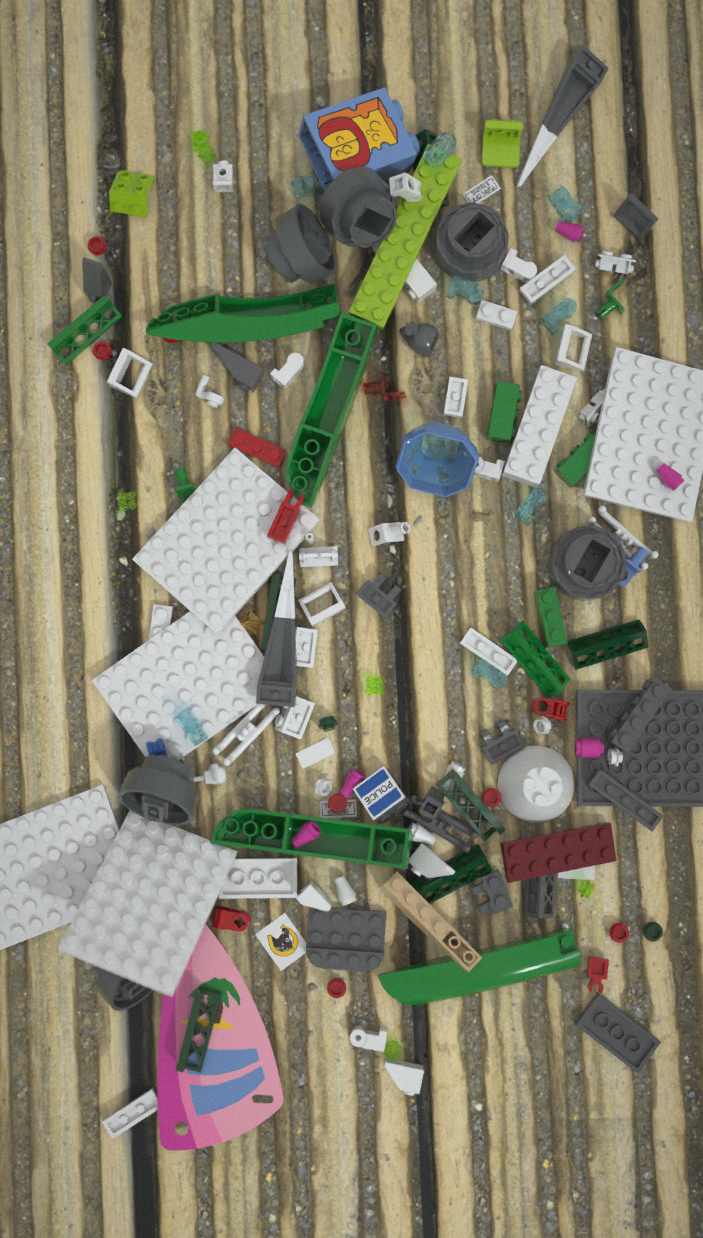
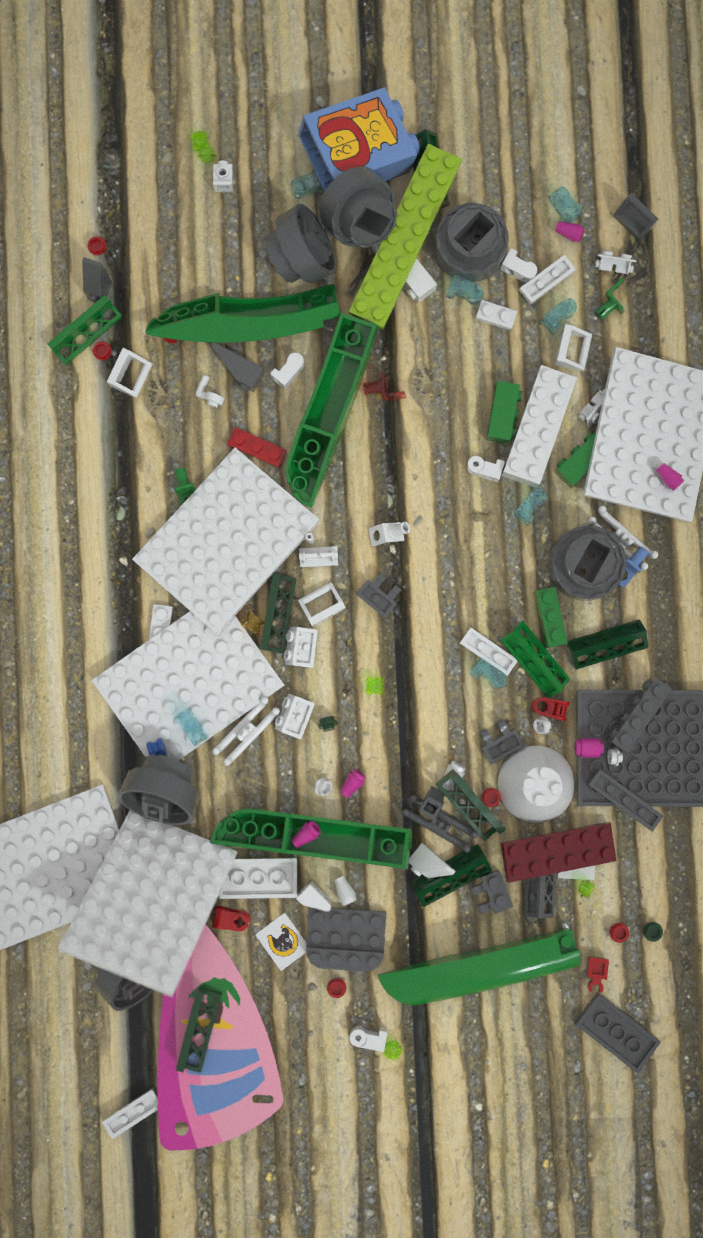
lime bracket [109,170,154,217] -> none
clear neon green plate [117,491,137,511] -> none
white piece [194,763,227,784] -> none
dark grey plate [256,550,298,707] -> none
red hinge [267,490,305,545] -> none
white sticker [295,738,335,769] -> none
white sticker [320,799,357,818] -> none
red plate [328,793,347,813] -> none
piece [353,766,410,824] -> none
tan slope [381,872,482,972] -> none
white slope [384,1057,424,1095] -> none
white leg [389,172,422,202] -> none
clear light blue rock [395,420,480,497] -> none
dark grey piece [399,321,439,358] -> none
white cone [408,822,436,846] -> none
clear light blue plate [423,132,456,167] -> none
white plate [443,377,468,418] -> none
white sticker [463,175,501,203] -> none
lime bracket [482,119,523,168] -> none
dark grey plate [516,44,609,188] -> none

